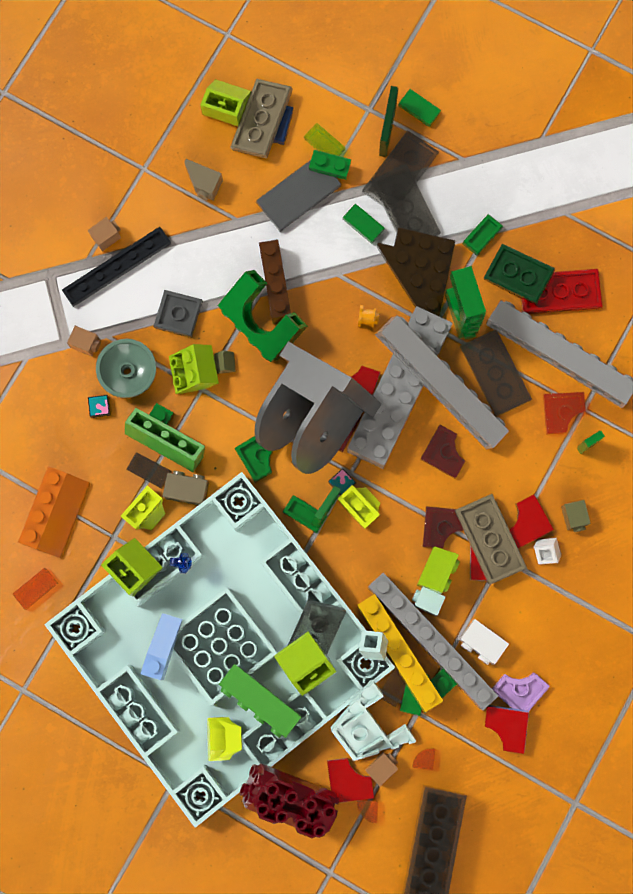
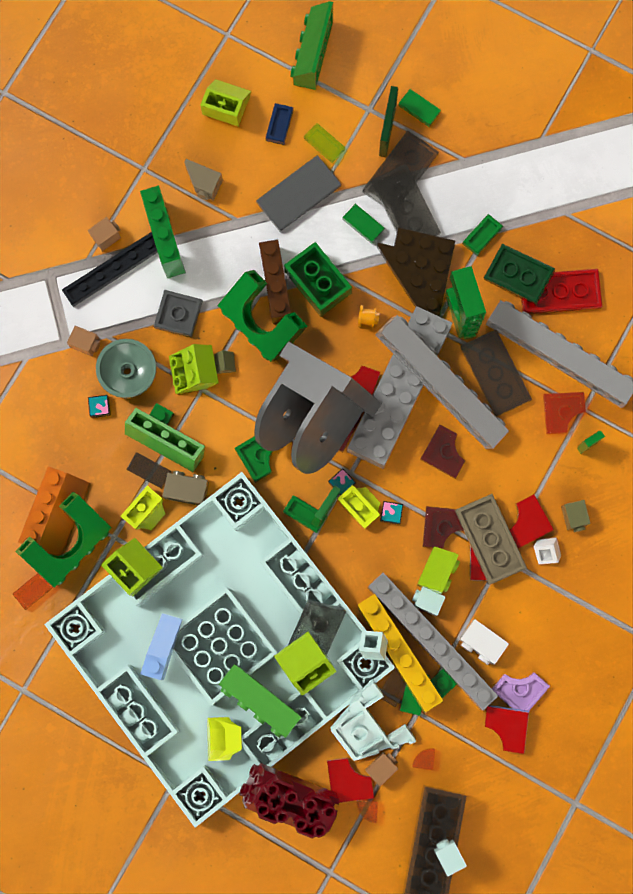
clear blue plate [169,553,192,574] -> none
dark tan tile [231,79,293,159] -> none
green plate [309,150,352,180] -> none
none -> green arch [15,492,112,588]
none -> green arch [140,185,186,279]
none -> green brick [284,242,352,317]
none -> green slope [290,1,333,90]
none -> tile [380,501,403,525]
none -> light aqua brick [434,839,467,876]

